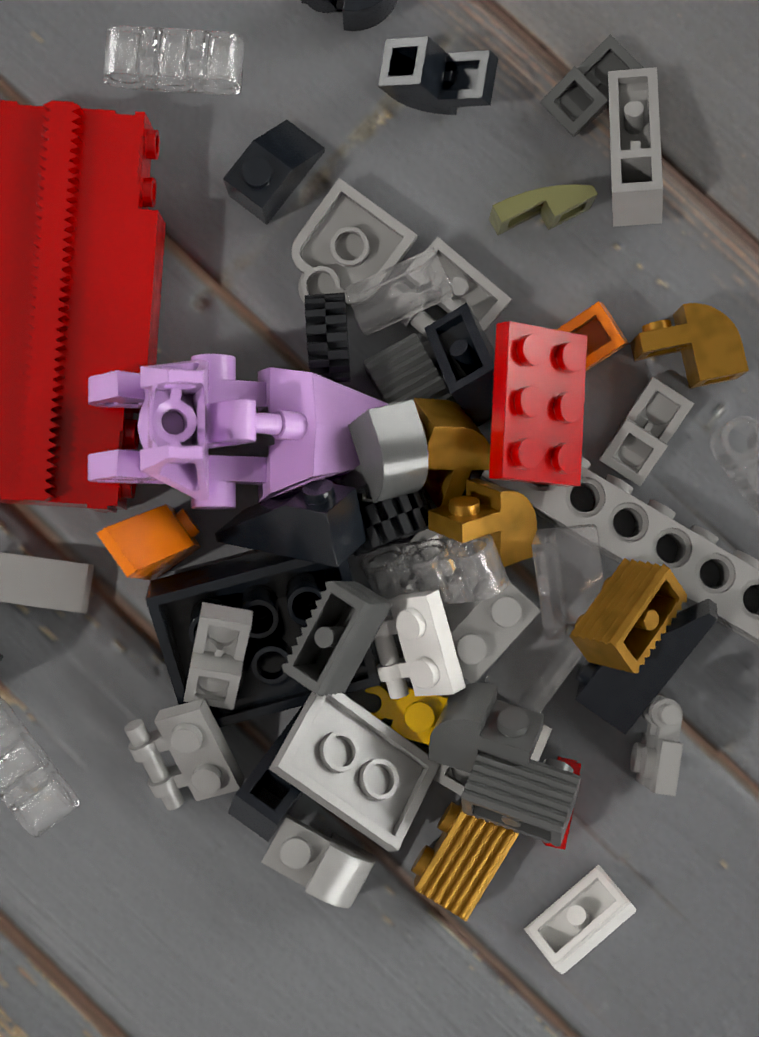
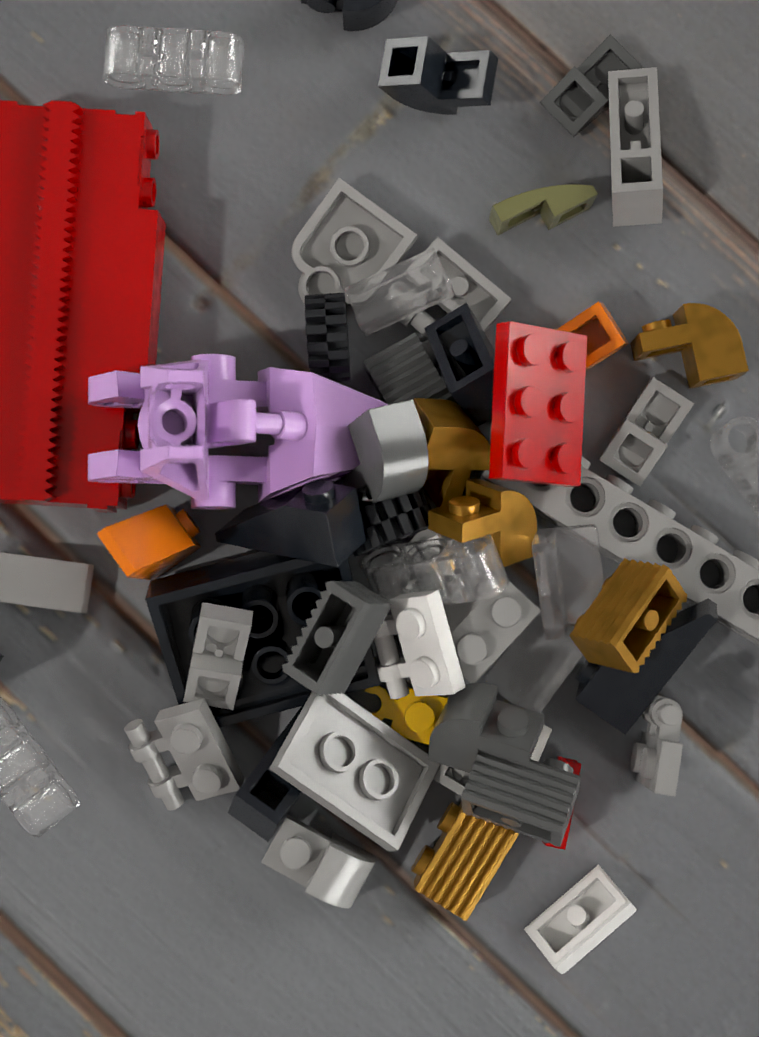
black slope [223,120,325,225] -> none

